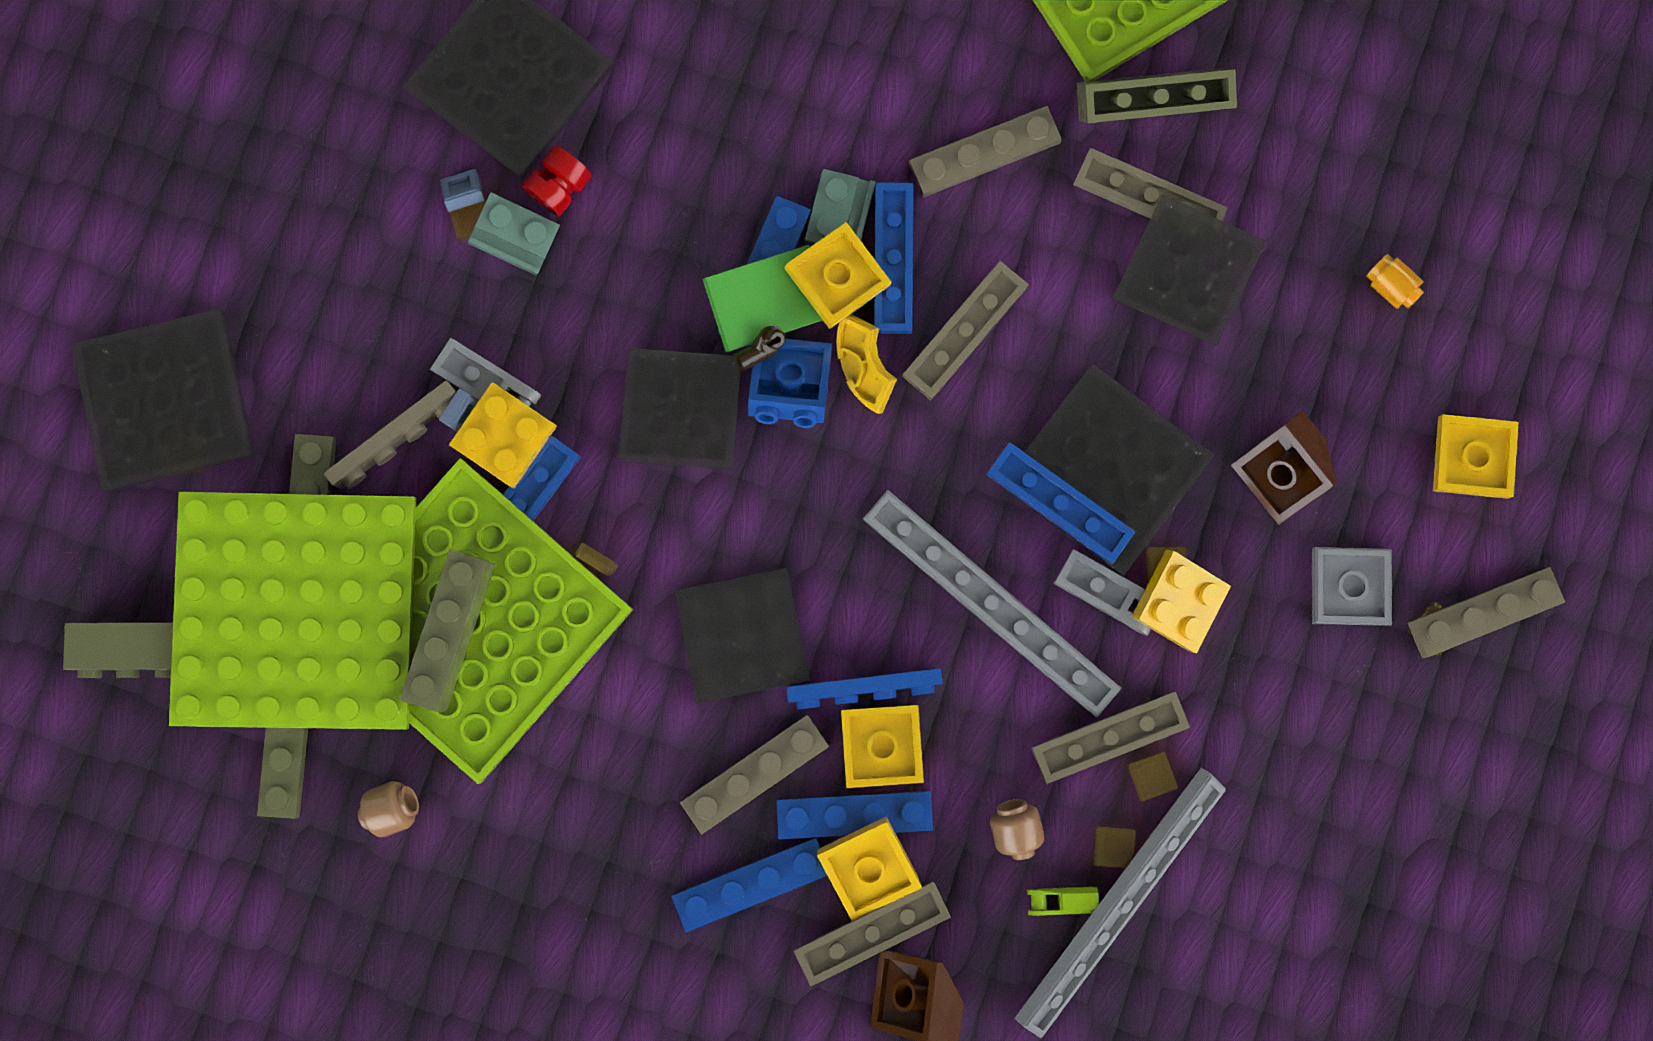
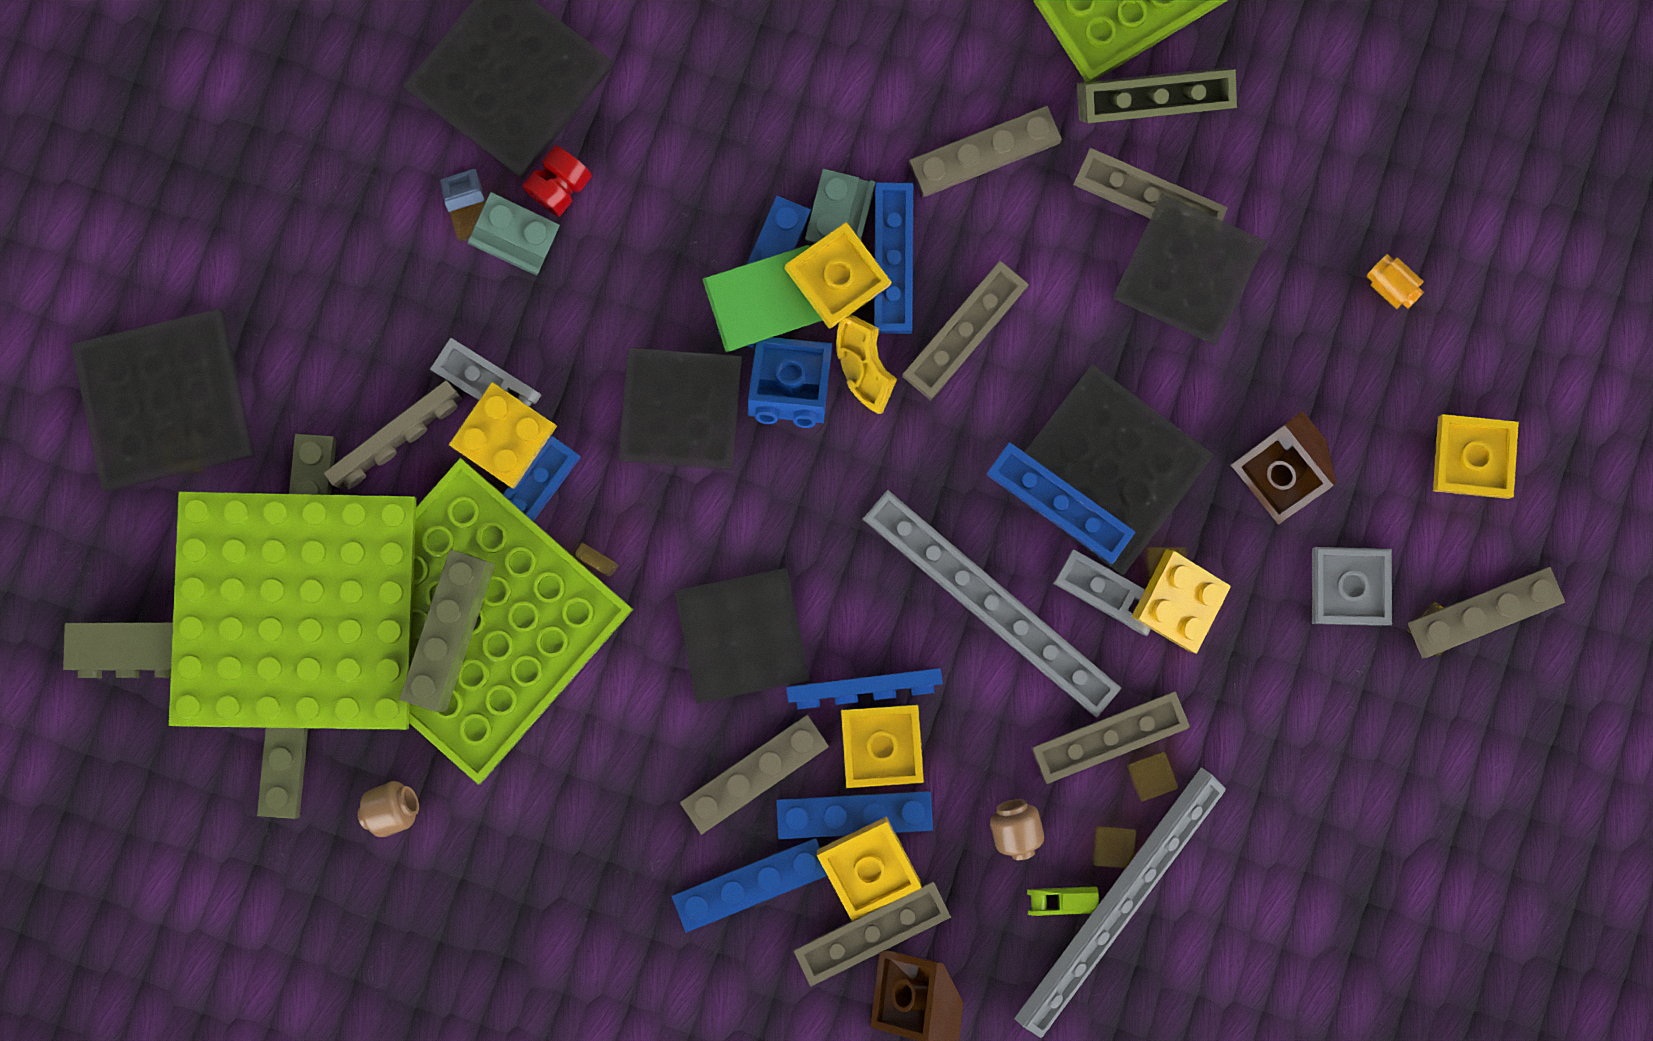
sand blue tile [439,388,479,432] -> none
dark brown arm [734,325,786,371] -> none

